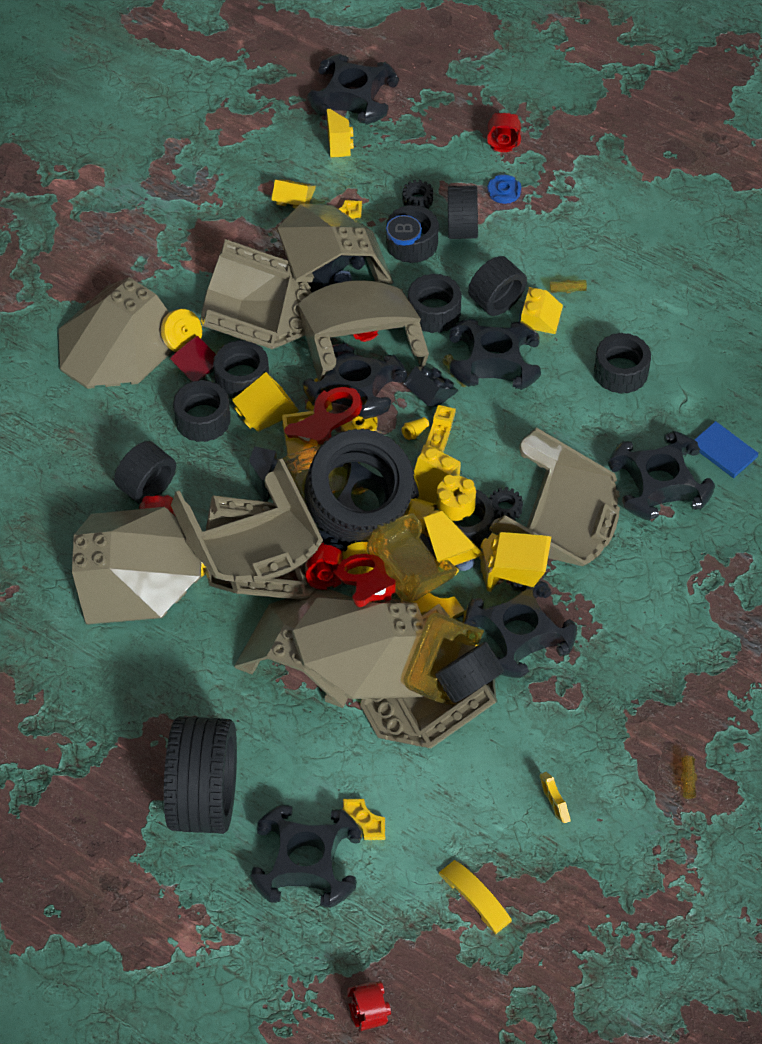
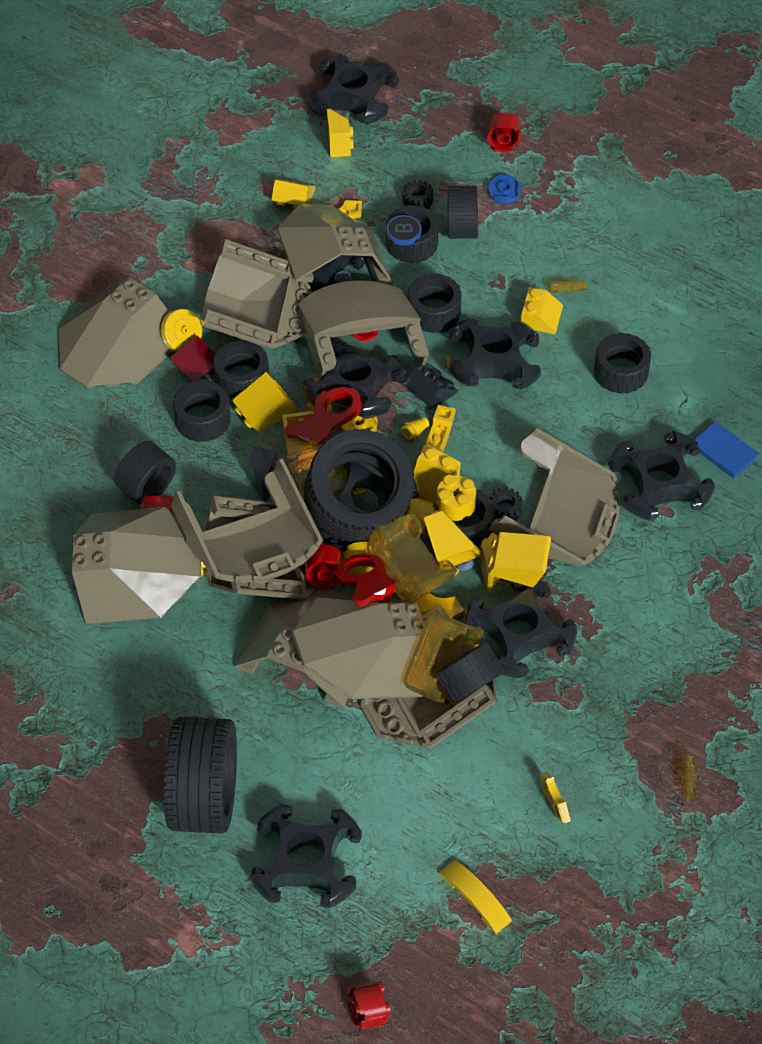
yellow tile [343,799,385,840] -> none
black tyre [468,256,527,316] -> none

